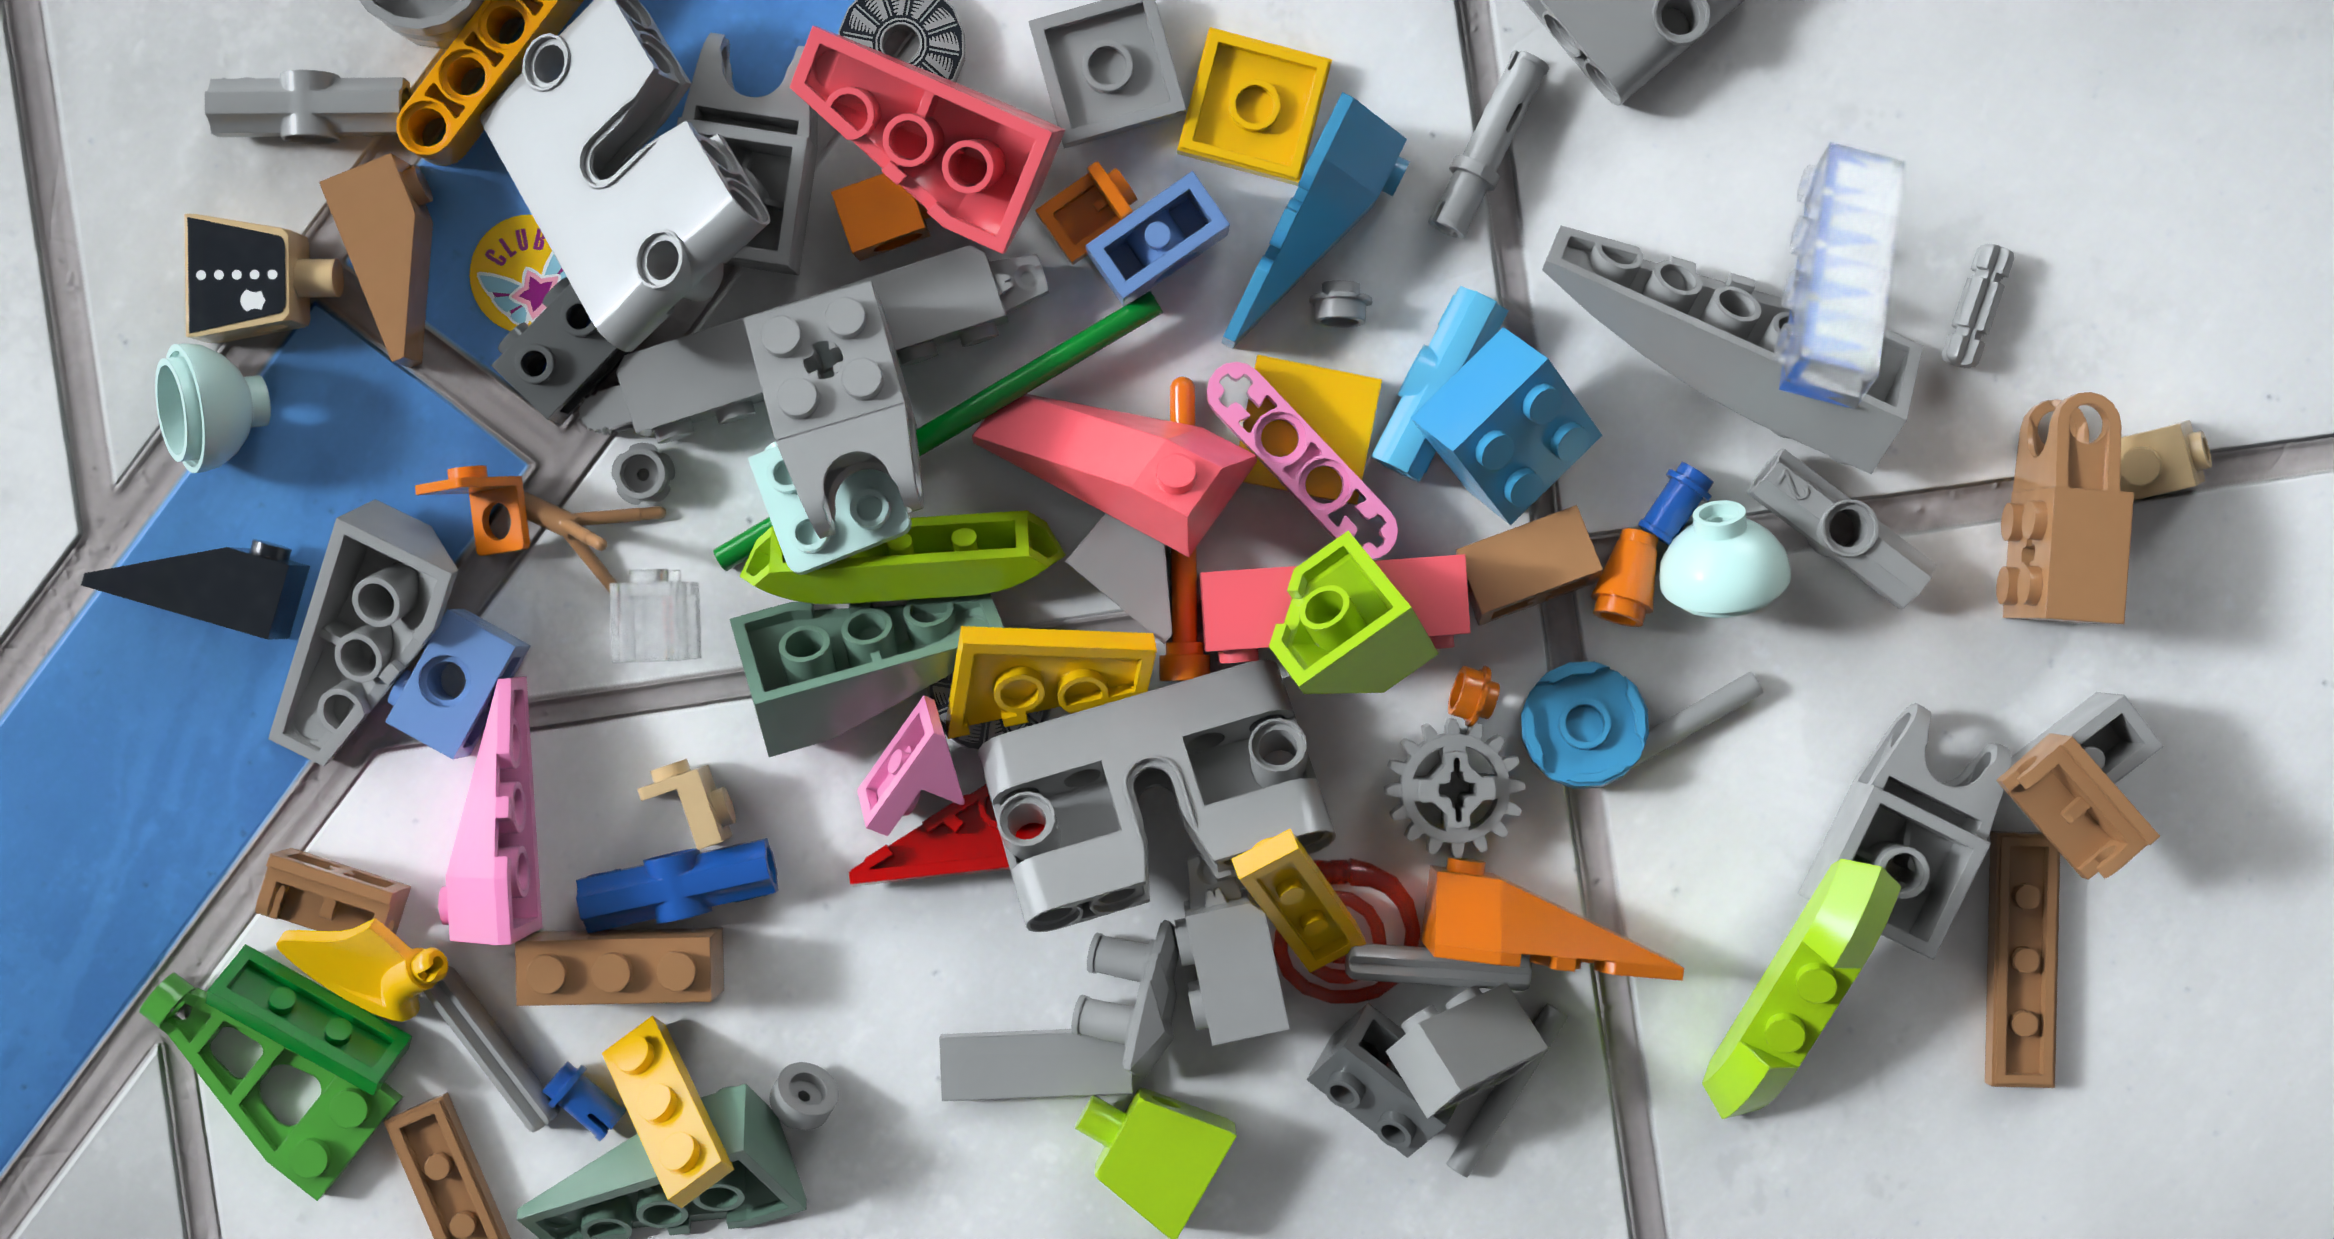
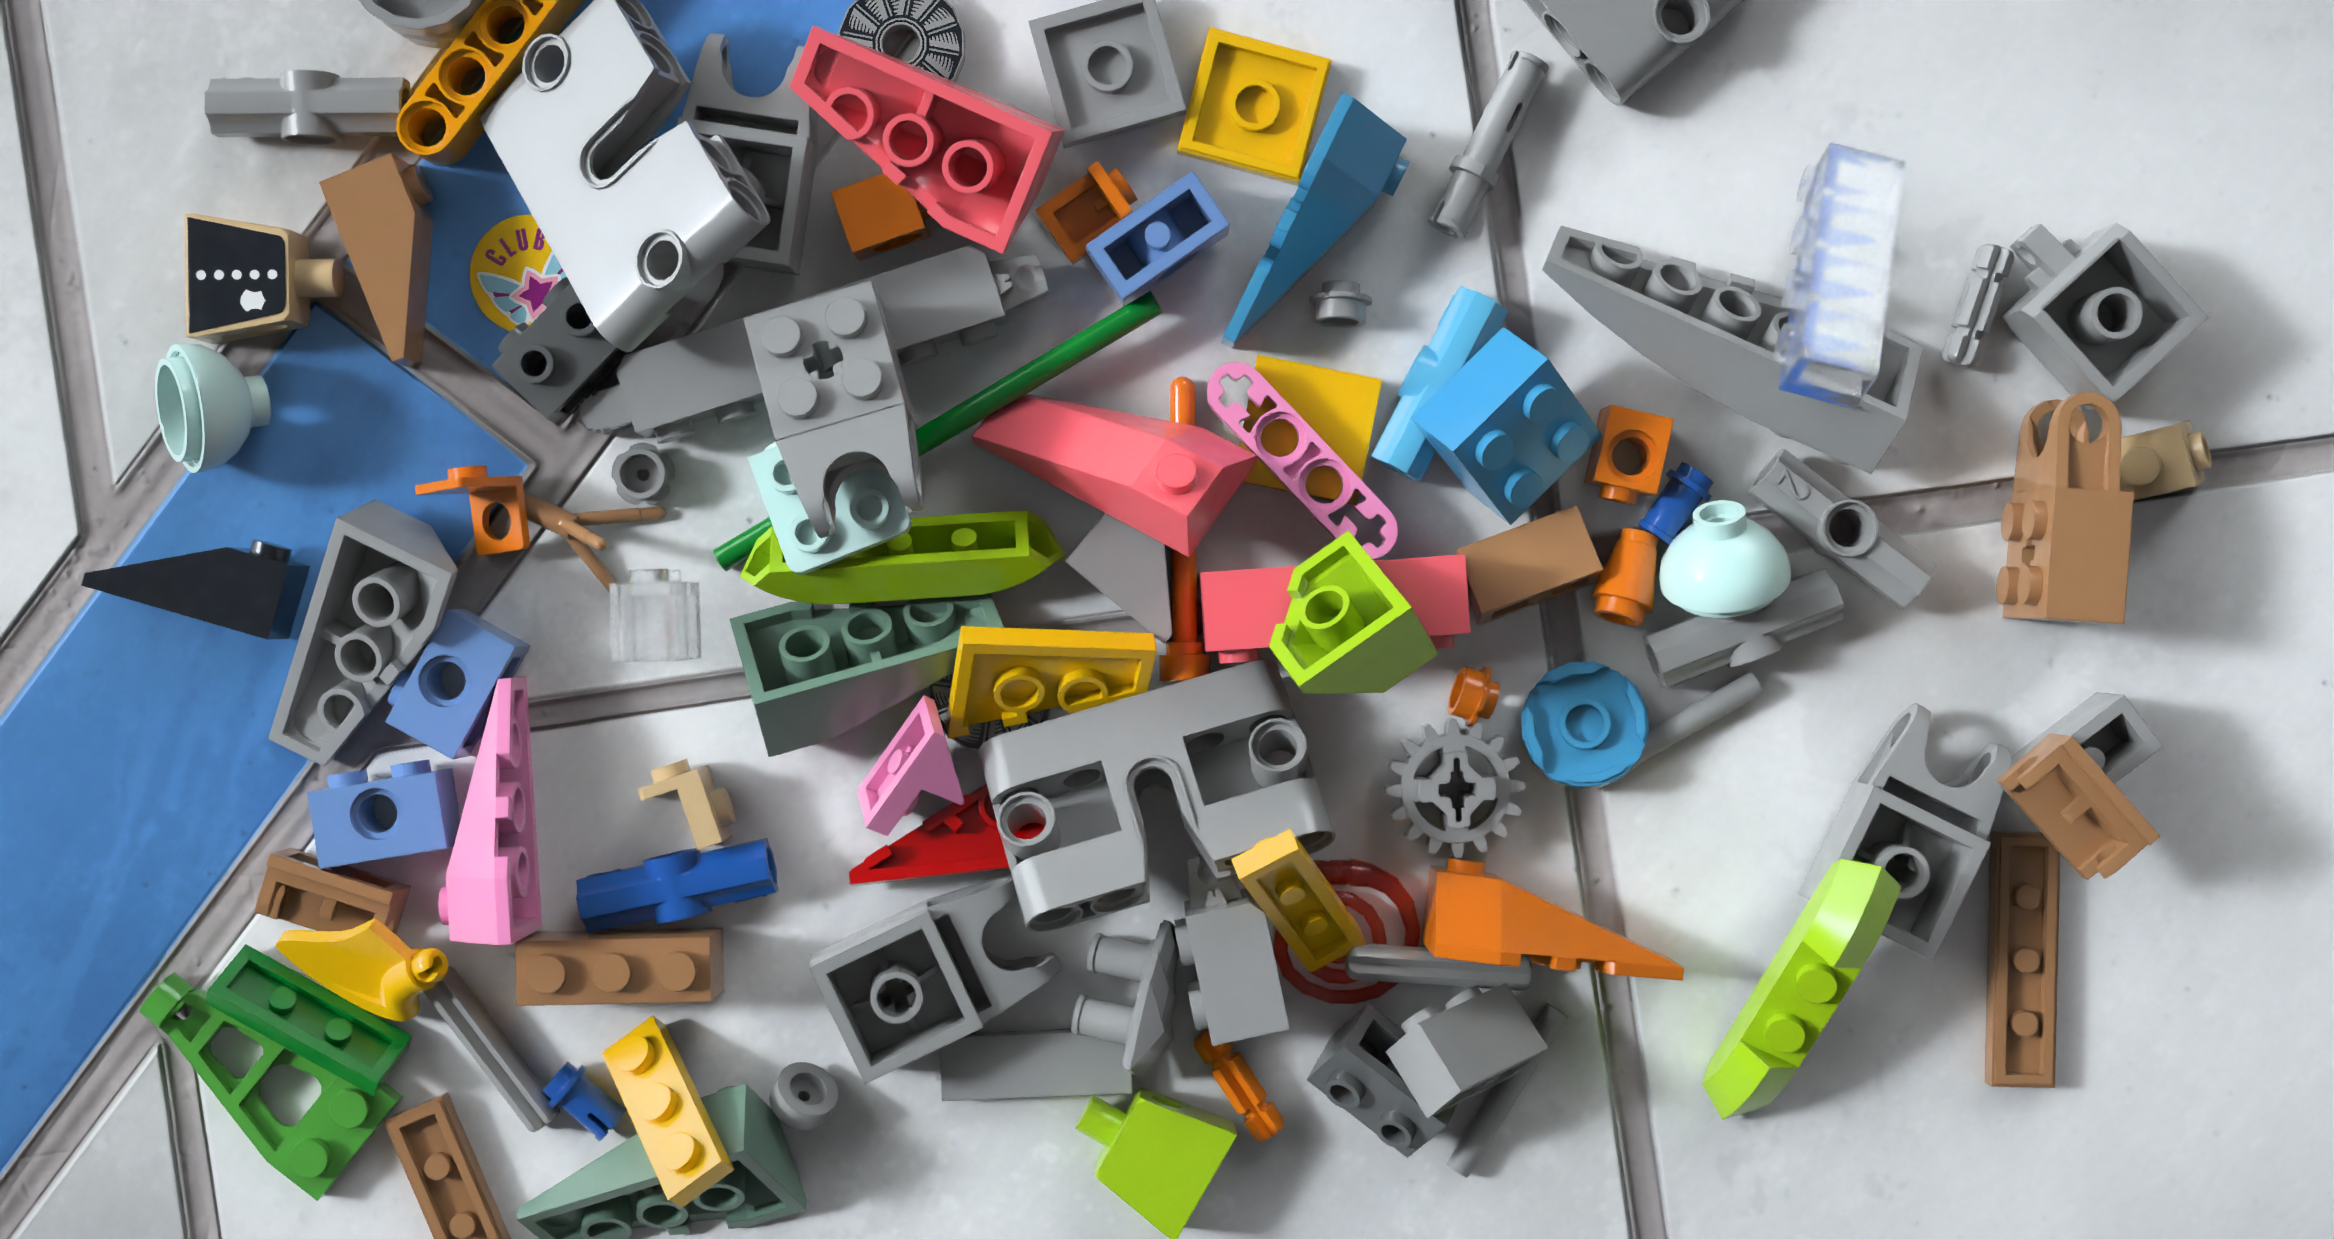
none -> medium blue brick [307,759,461,869]
none -> light grey brick [809,874,1062,1084]
none -> orange axle [1194,1028,1284,1143]
none -> orange brick [1584,405,1674,505]
none -> light grey piece [1643,568,1845,687]
none -> light grey hinge [2000,223,2209,411]

